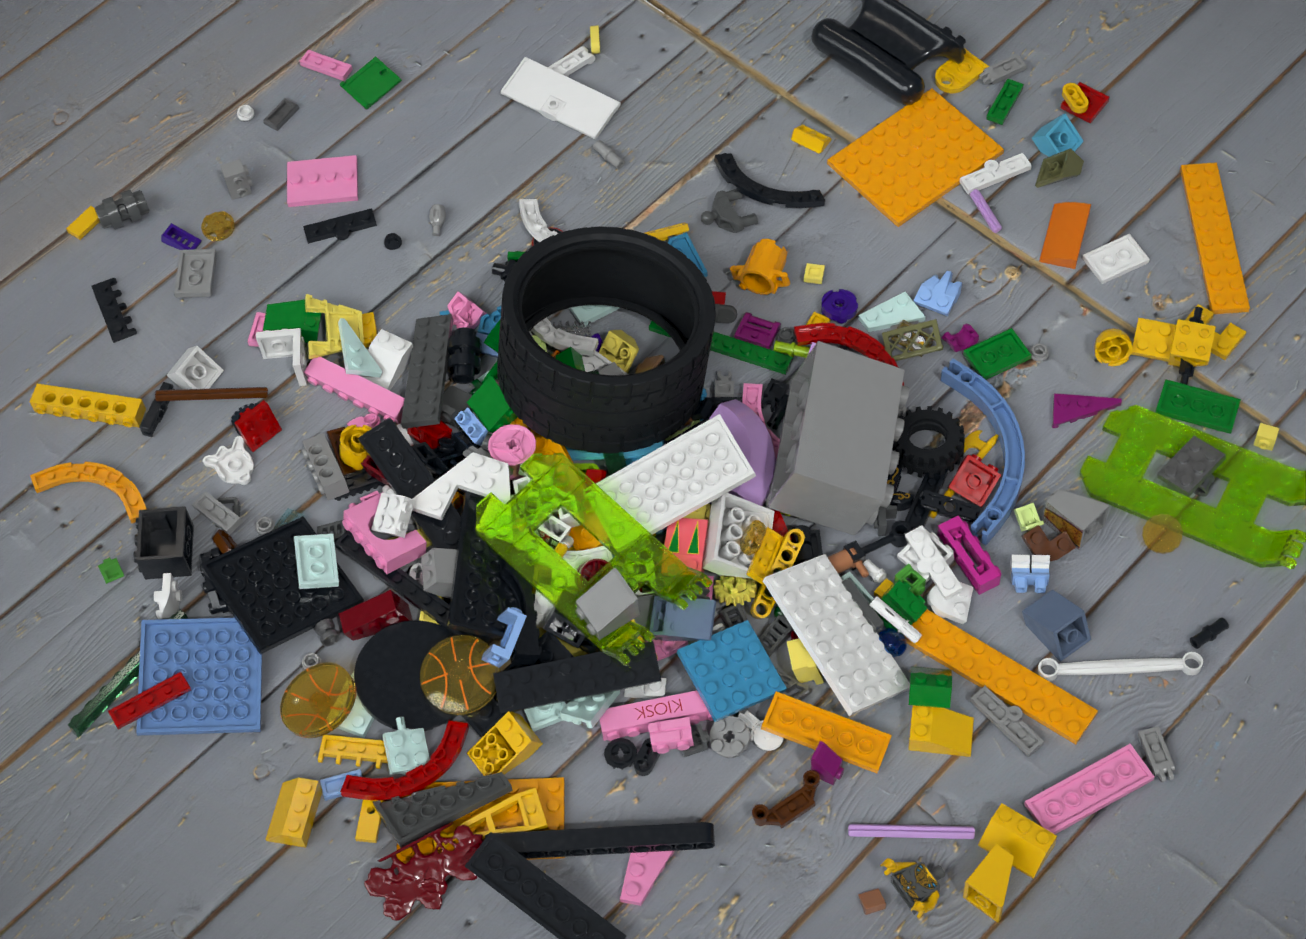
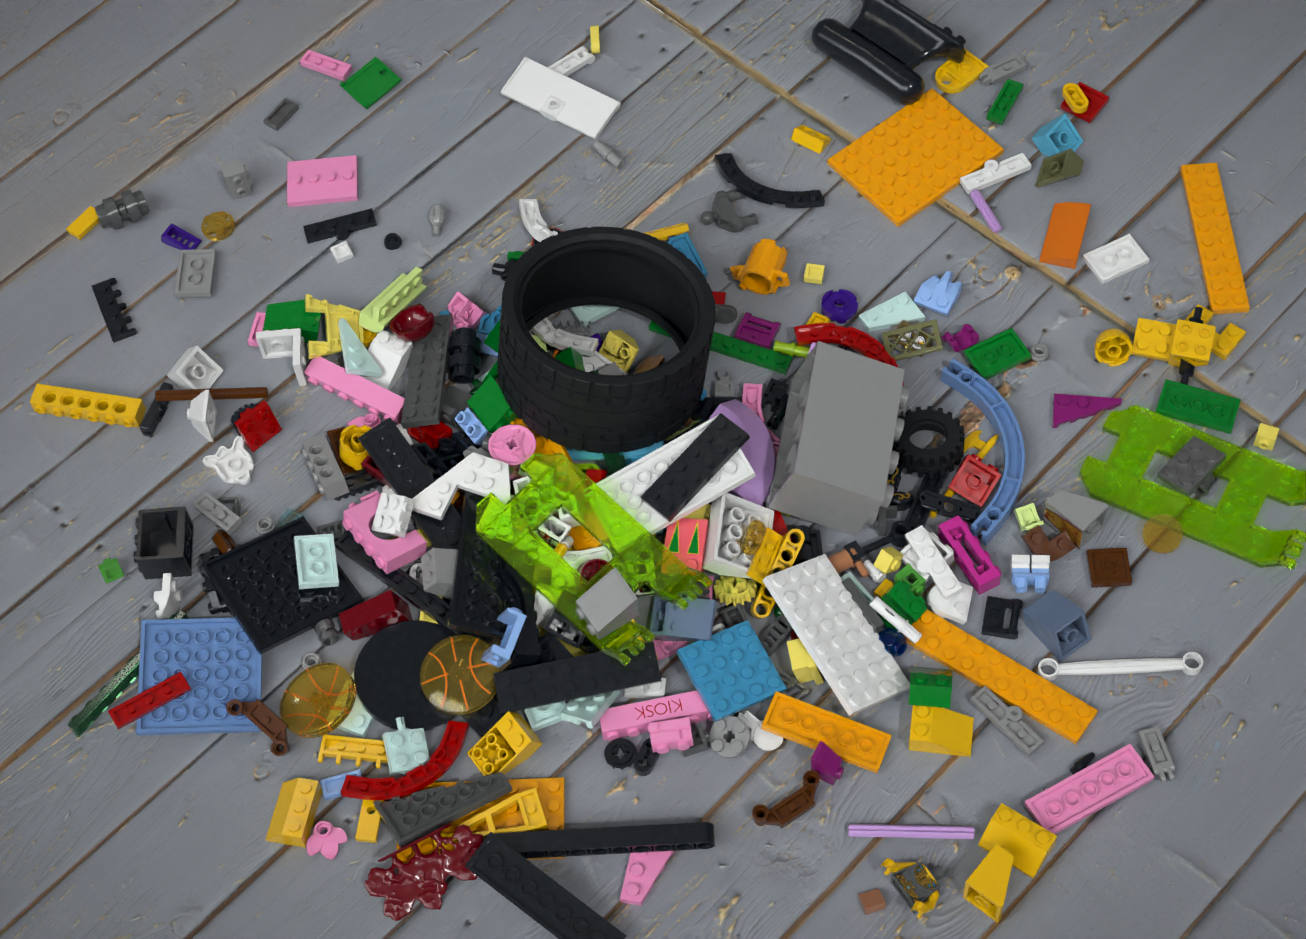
light orange plate [30,462,147,523] -> none
white plate [237,105,254,121] -> none
dark grey plate [777,327,795,343] -> none
black pin [1190,618,1229,649] -> none
none -> white slope [187,390,217,442]
none -> reddish brown plate [226,699,290,756]
none -> bright pink plate [306,821,347,860]
none -> white tile [330,241,354,264]
none -> yellowish green brick [359,266,427,333]
none -> dark red cylinder [389,303,435,342]
none -> black plate [640,413,750,522]
none -> light yellow plate [874,546,903,574]
none -> black plate [981,596,1023,640]
none -> black piece [1070,752,1095,774]
none -> reddish brown plate [1086,548,1132,588]

